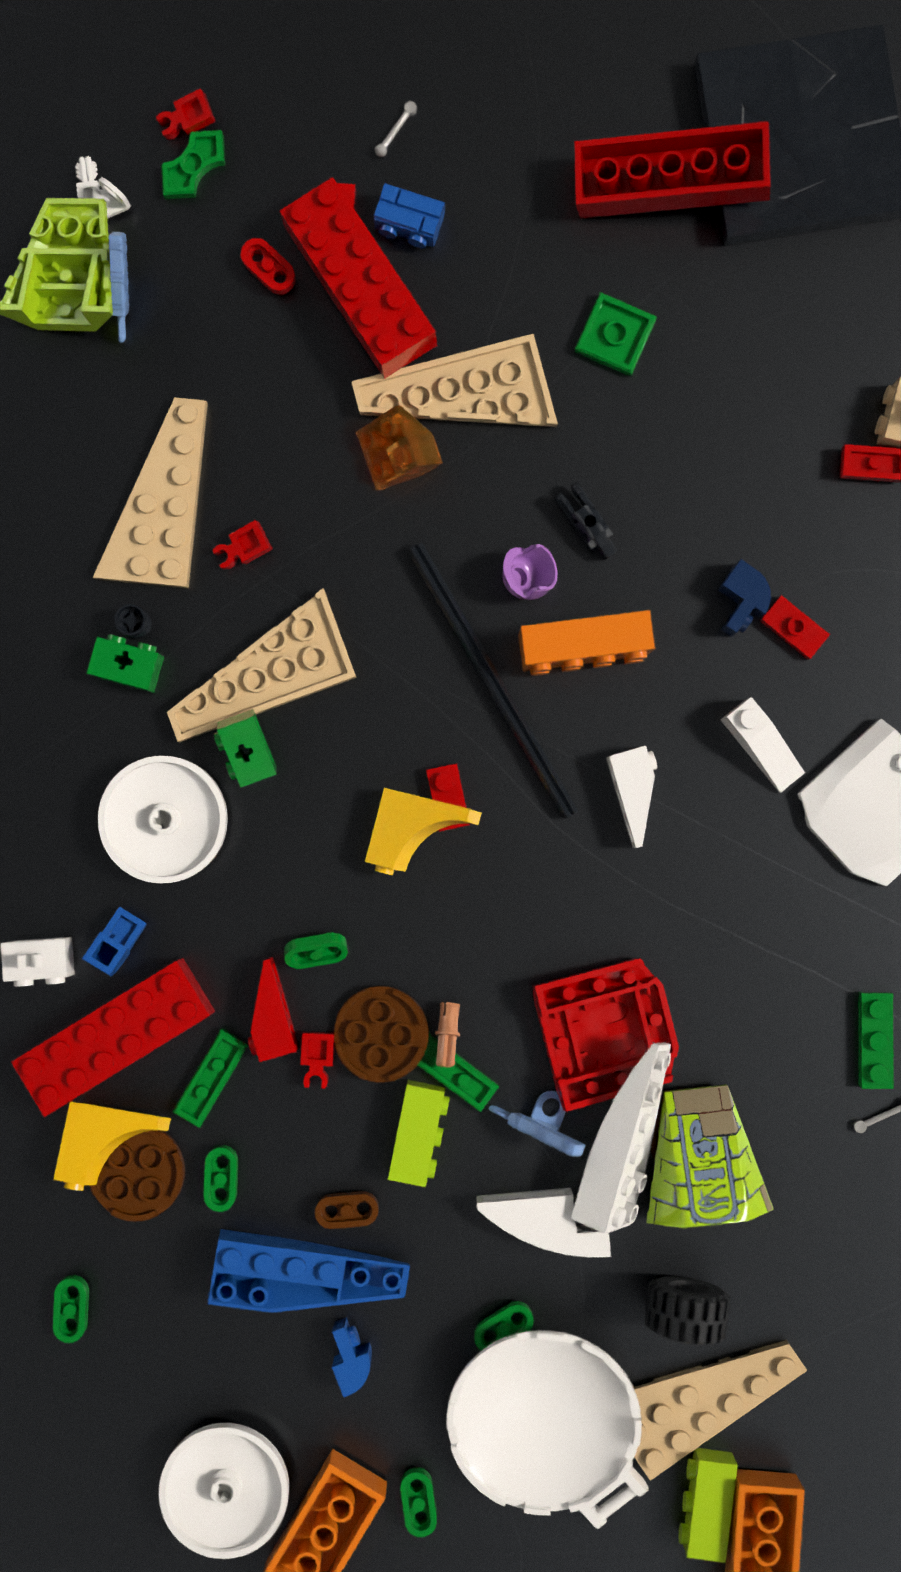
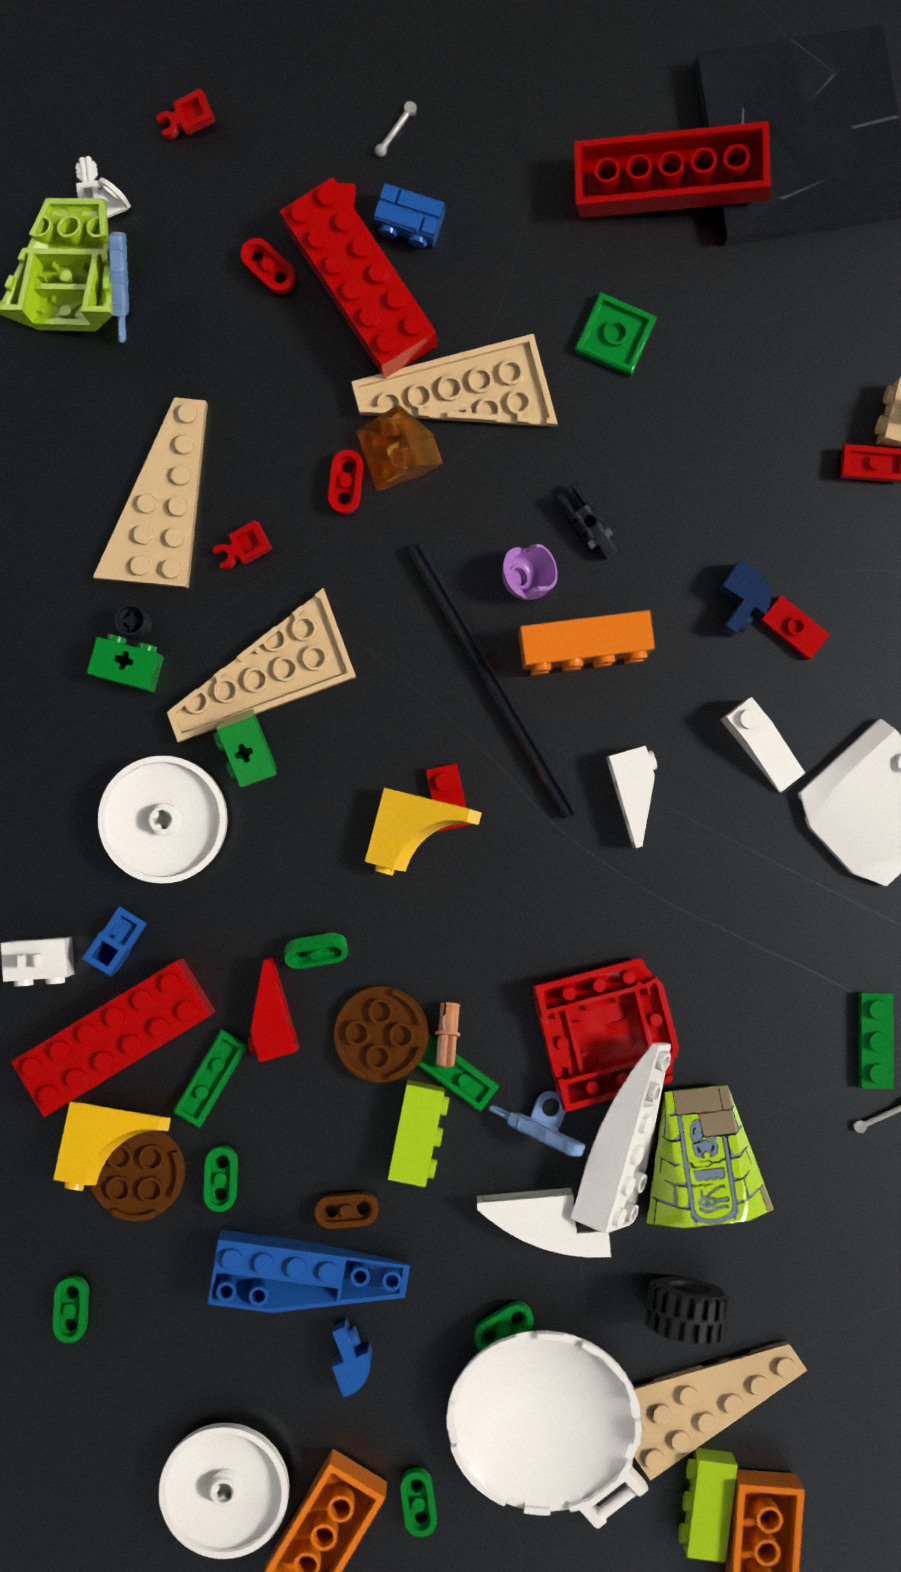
green tile [161,130,225,199] -> none
red plate [300,1031,335,1089] -> none
none -> red plate [328,450,364,515]

